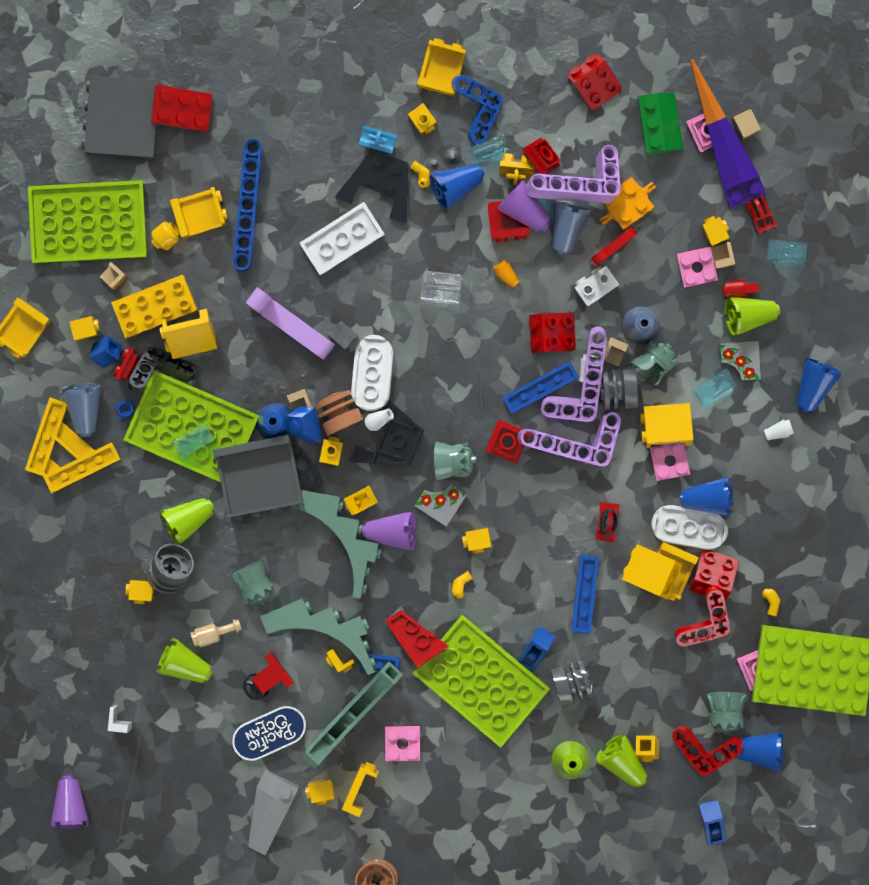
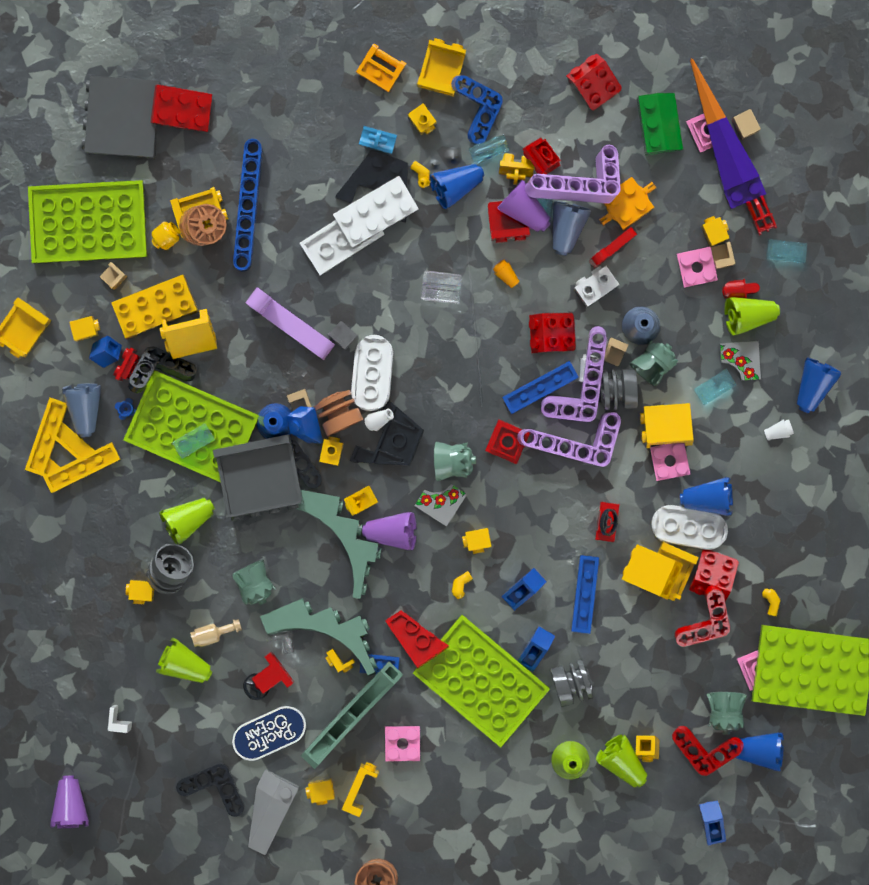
none -> black beam [176,763,244,817]
none -> nougat wheel [179,204,227,246]
none -> white plate [333,176,419,248]
none -> light orange plate [356,44,407,93]
none -> blue slope [501,568,547,611]

